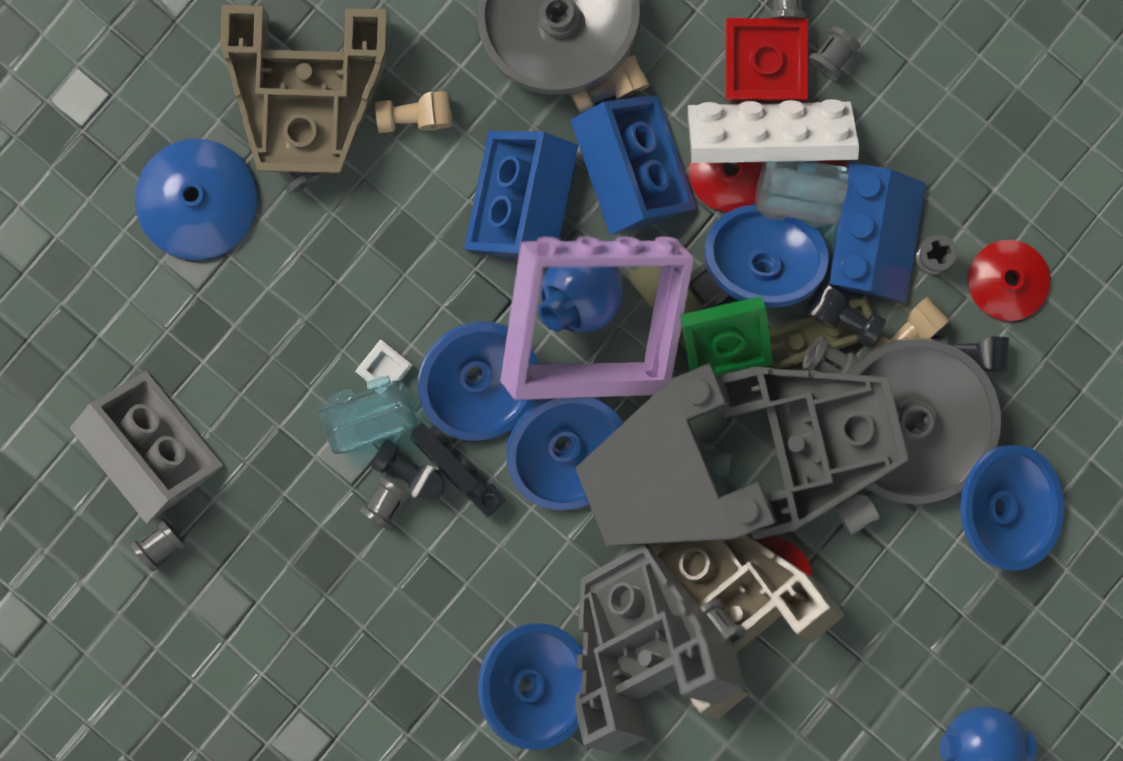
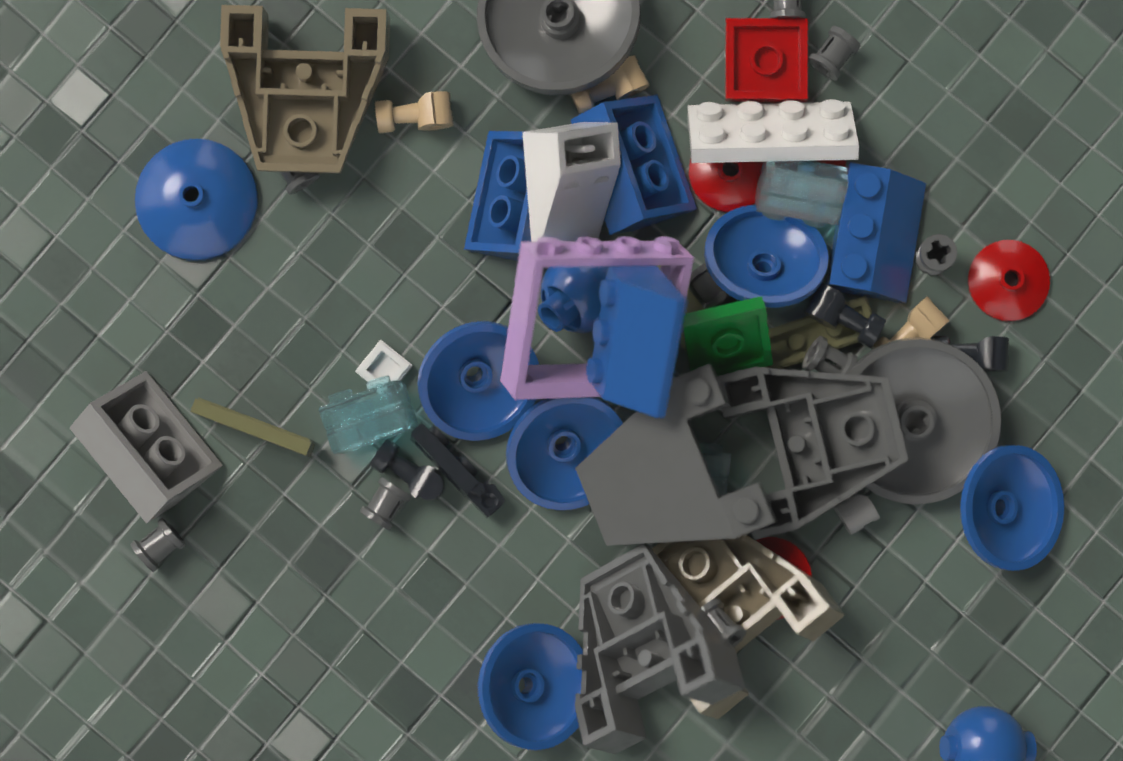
none -> olive tile [190,397,316,458]
none -> white slope [522,122,621,242]
none -> blue slope [586,266,686,418]

